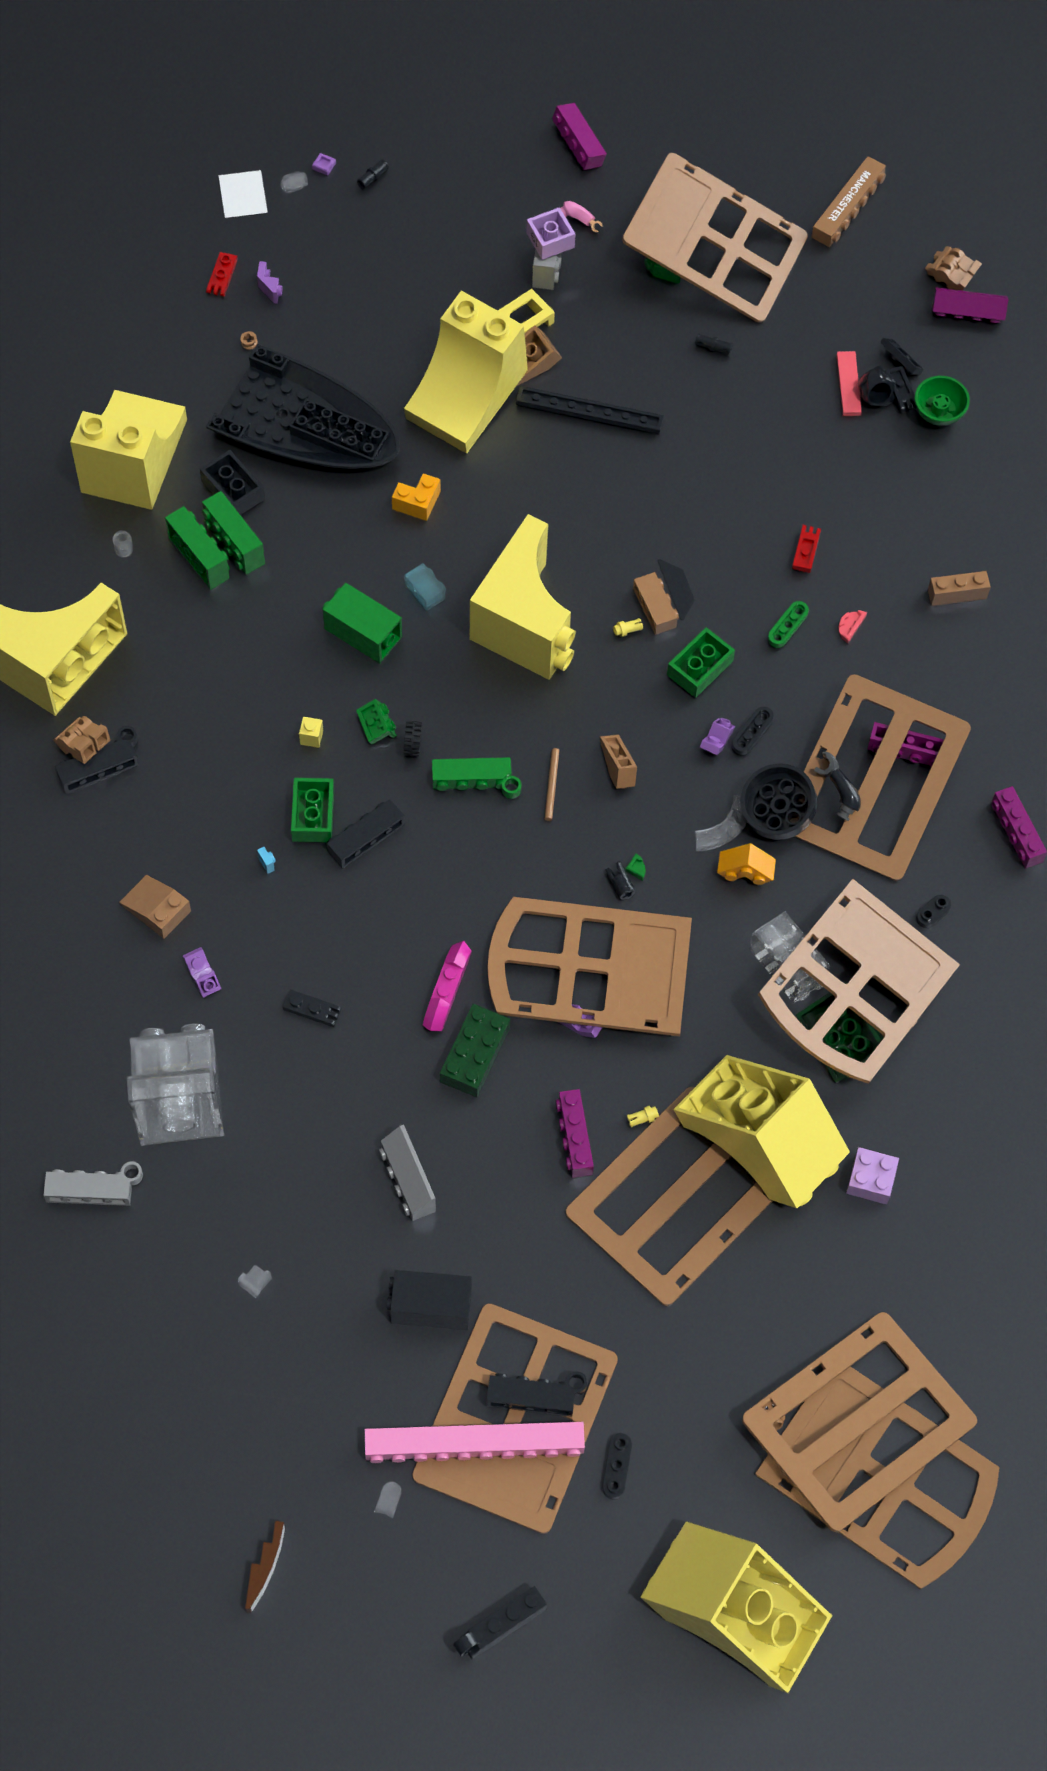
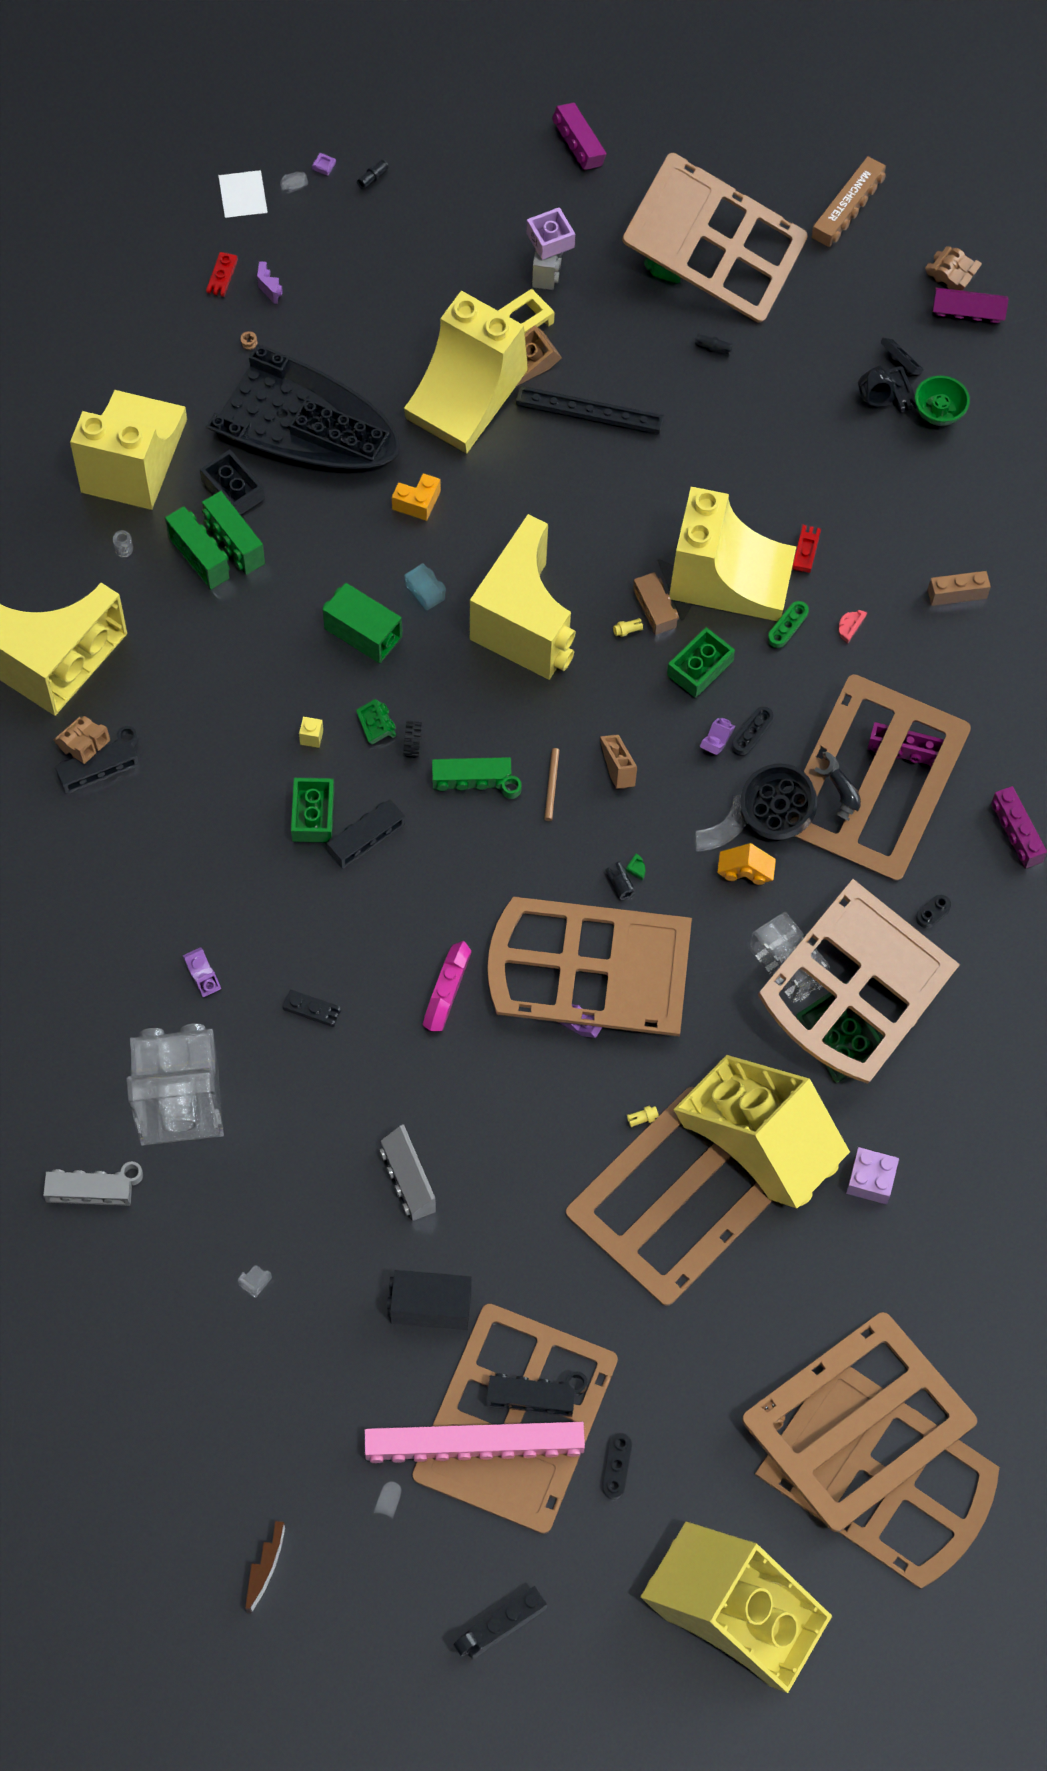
medium nougat slope [119,875,191,939] -> none
medium azure plate [257,847,276,874] -> none
dark green brick [440,1004,510,1098] -> none
magenta brick [556,1089,594,1178] -> none
bright pink arm [560,201,603,232] -> none
coral tile [836,351,862,416] -> none
none -> light yellow brick [669,487,796,621]

